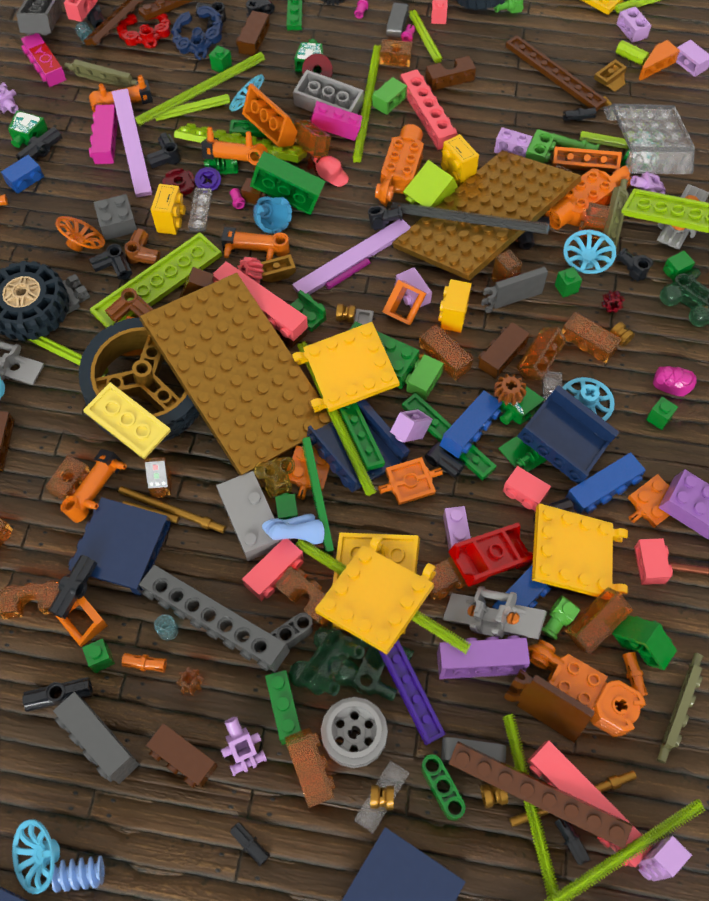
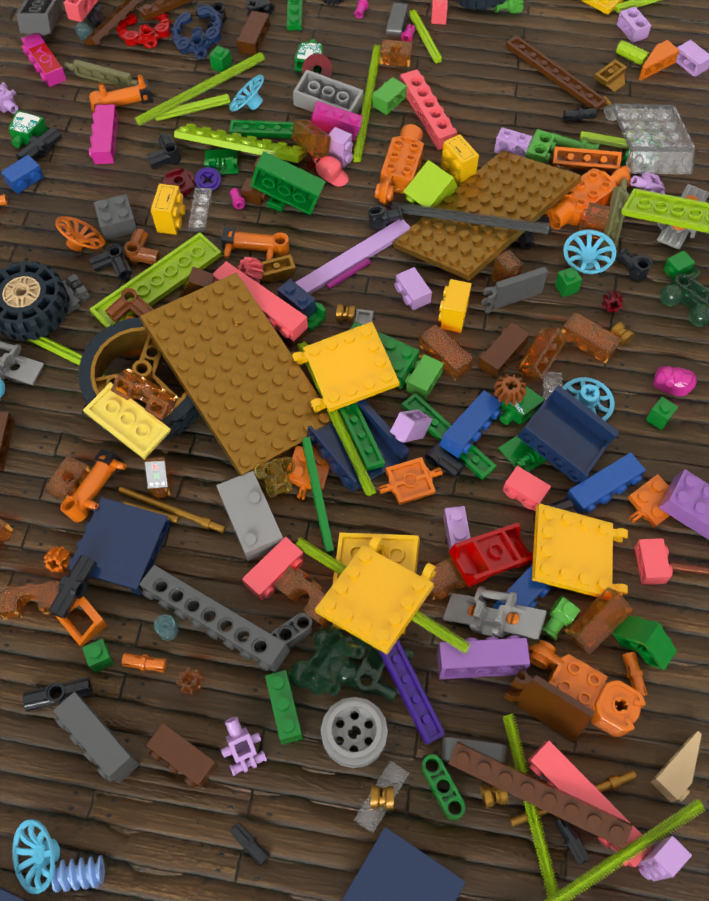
lavender tile [112,89,152,198] -> none
orange piece [201,127,268,165] -> none
orange slope [242,83,298,147] -> none
dark azure hair [253,197,292,234] -> none
light blue piece [262,513,324,545] -> none
green brick [275,493,298,520] -> none
clear orange brick [284,727,336,808] -> none
orange tile [382,280,427,325] -> none
reddish brown arch [425,56,476,91] -> none
olive plate [656,653,703,764] -> none
none -> orange gear [44,547,71,572]
none -> clear orange arch [111,369,178,420]
none -> dark blue brick [277,279,316,319]
none -> lavender brick [326,127,353,168]
none -> tan slope [650,731,702,803]

